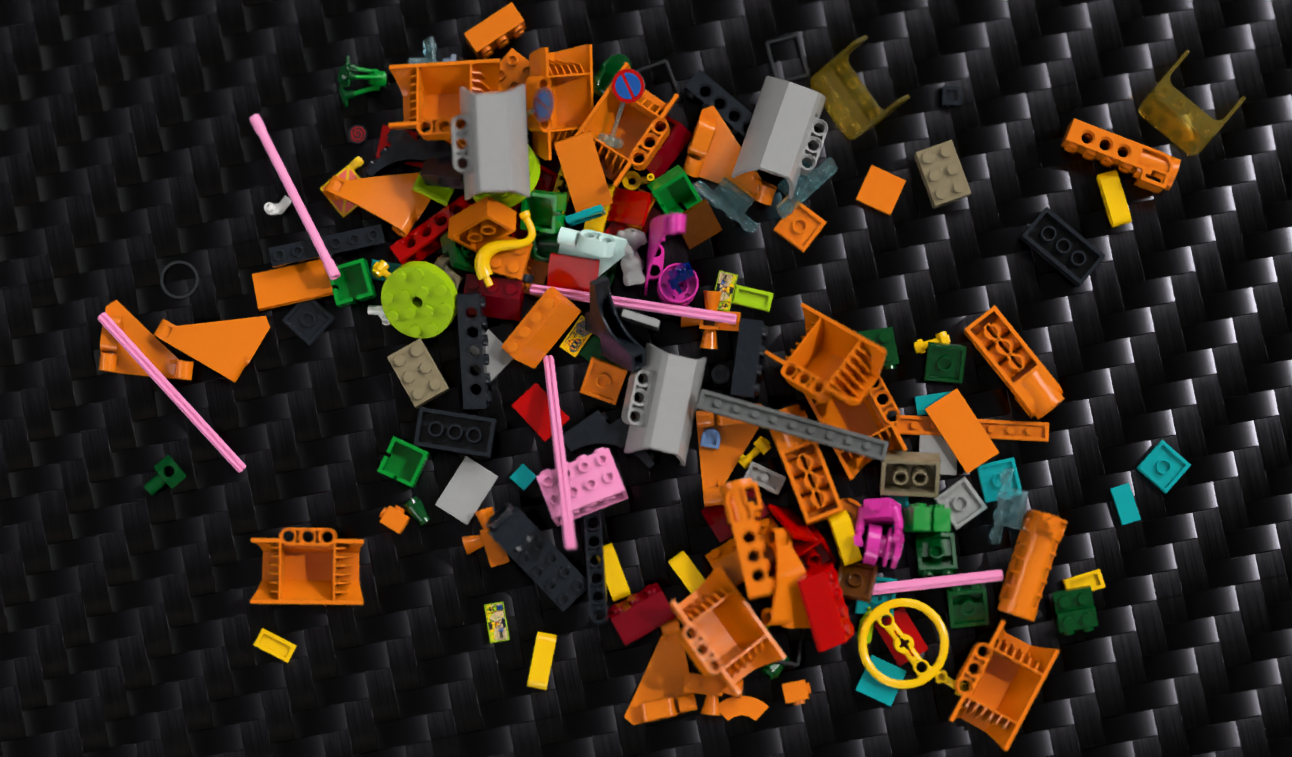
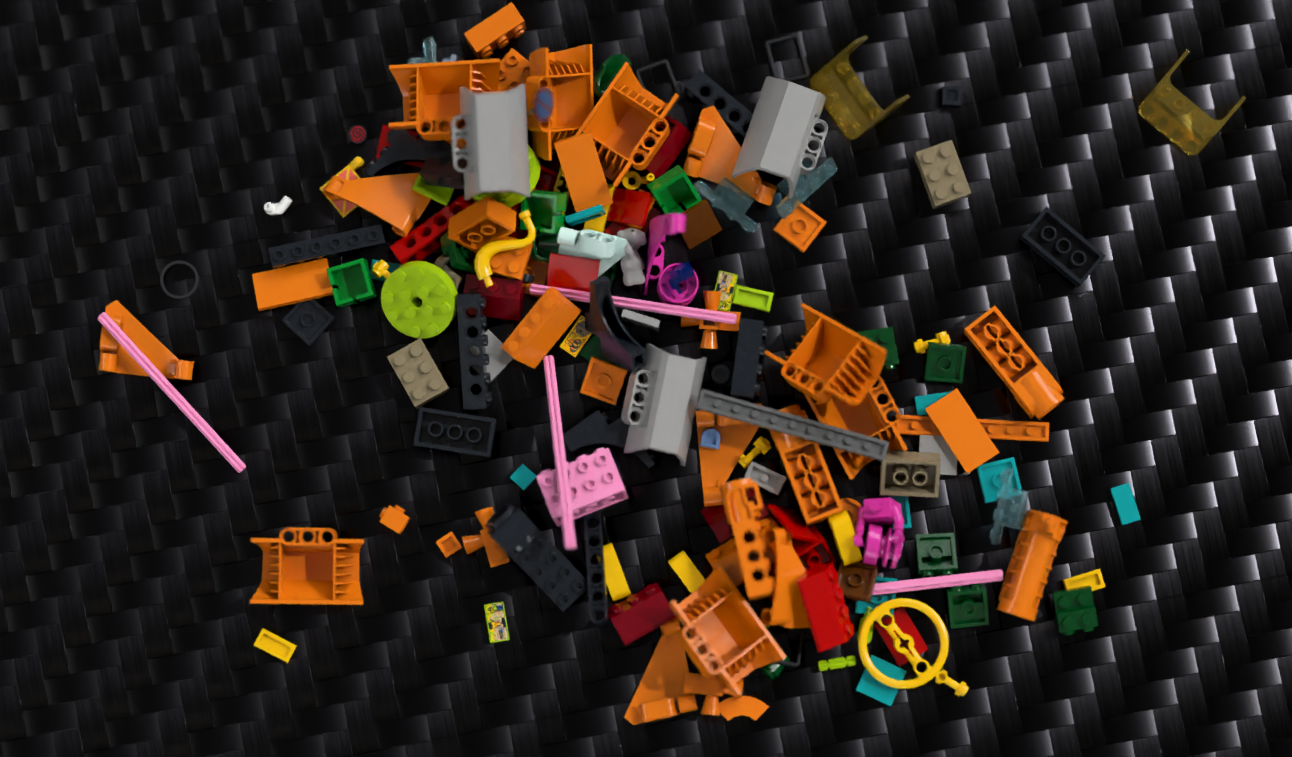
dark green piece [144,455,187,496] -> none
orange panel [153,316,270,383] -> none
bright pink piece [249,114,341,280] -> none
plant [338,55,386,108] -> none
white arm [367,305,391,326] -> none
green piece [377,436,430,488] -> none
dark green cone [403,496,430,525] -> none
light grey tile [435,456,498,525] -> none
red piece [511,383,570,442] -> none
yellow beam [527,631,557,690] -> none
piece [597,68,645,148] -> none
orange brick [781,679,811,705] -> none
orange tile [856,165,906,216] -> none
green piece [902,503,951,534] -> none
light grey tile [934,477,987,530] -> none
orange panel [949,620,1059,751] -> none
orange brick [1061,118,1181,194] -> none
yellow beam [1097,170,1132,228] -> none
teal tile [1136,440,1191,494] -> none
none -> orange tile [436,531,463,558]
none -> lime axle [818,655,856,671]

